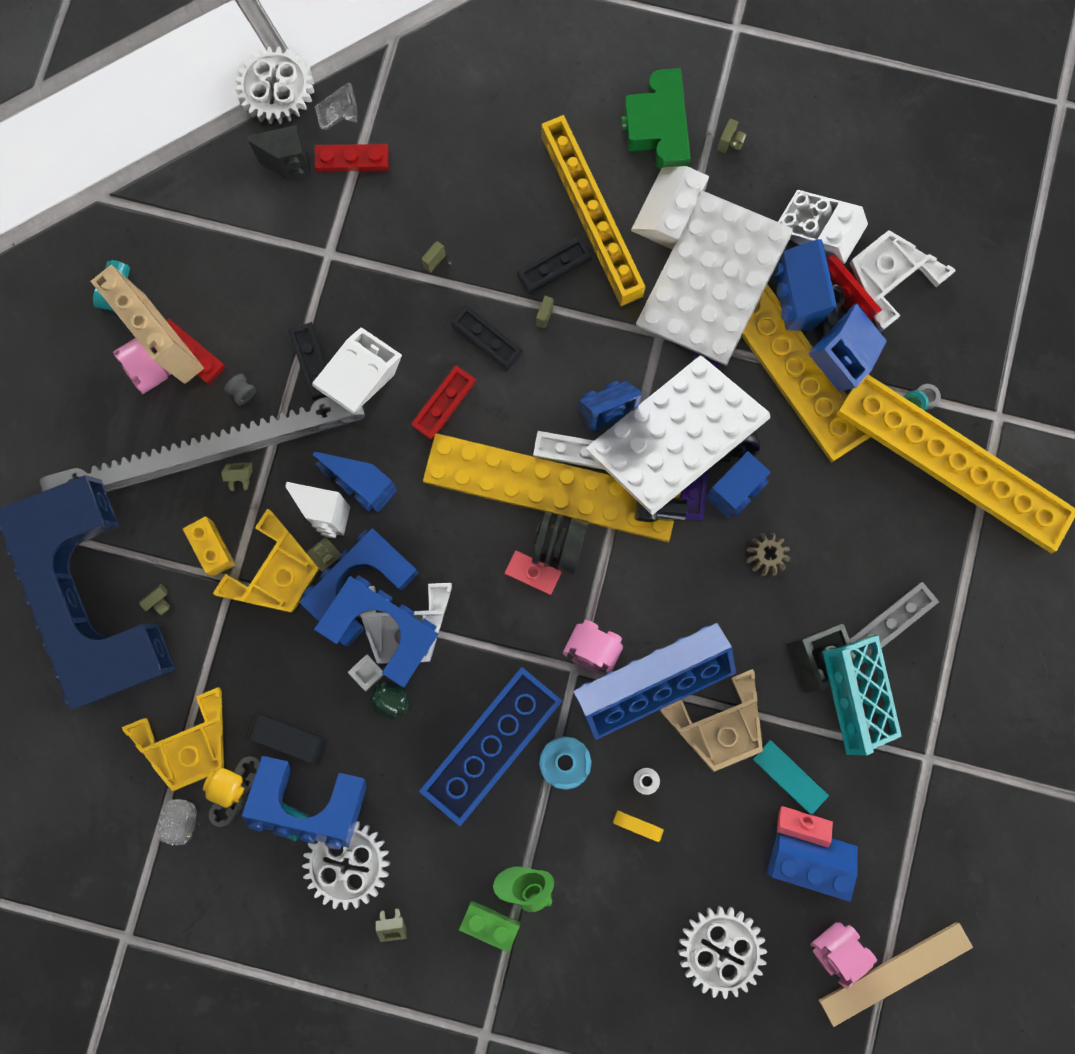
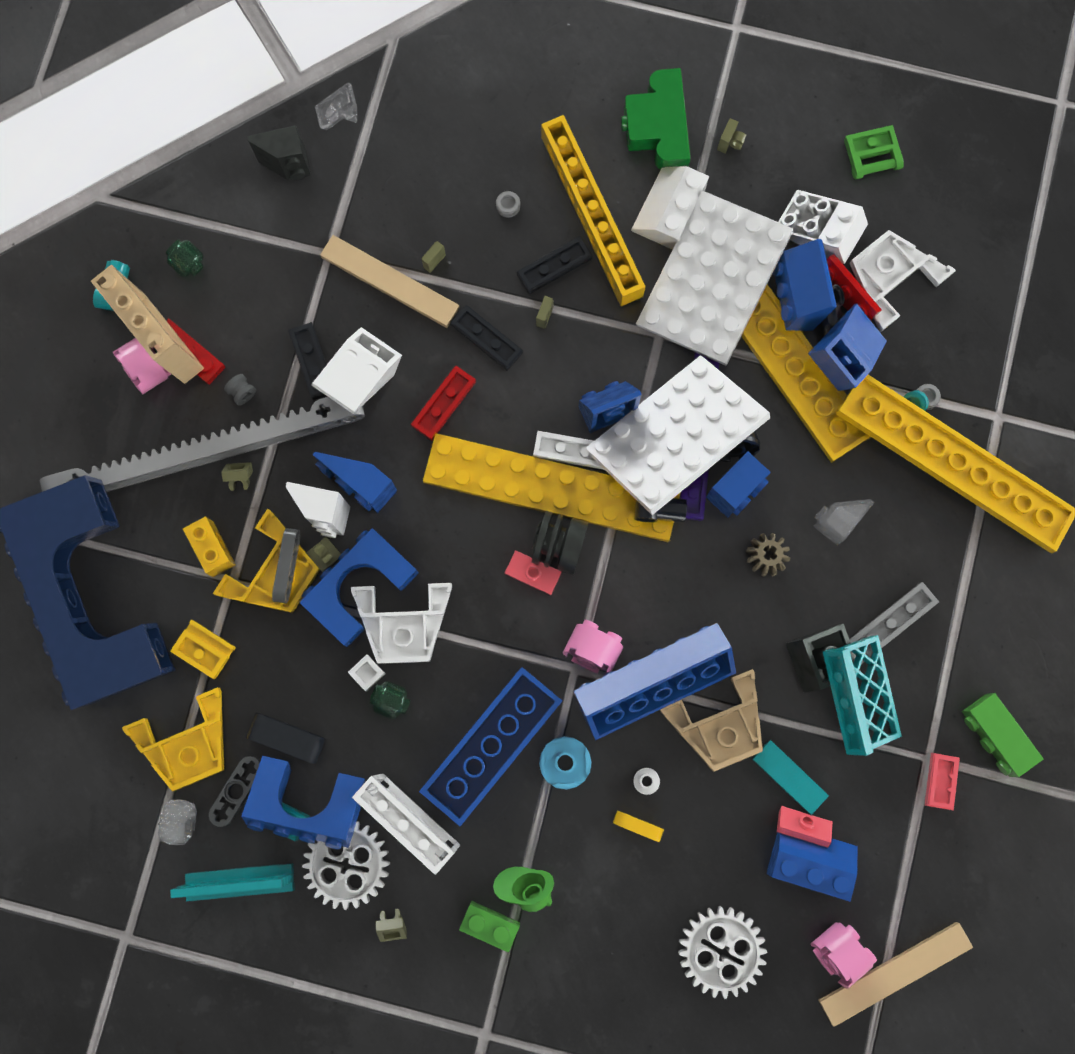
olive tile [139,584,170,615] -> none
yellow head [203,768,246,808] -> none
white gear [235,46,315,124] -> none
blue arch [314,575,439,687] -> none
red plate [315,144,389,172] -> none
none -> clear green head [166,239,204,277]
none -> yellow plate [170,620,236,679]
none -> teal fence [170,863,295,901]
none -> dark grey beam [272,528,300,604]
none -> tan tile [320,235,460,328]
none -> white window [352,774,460,875]
none -> light grey tile [496,191,520,218]
none -> clear slope [813,499,874,545]
none -> bright green plate [844,125,904,180]
none -> coral plate [925,753,960,811]
none -> bright green brick [961,693,1044,778]

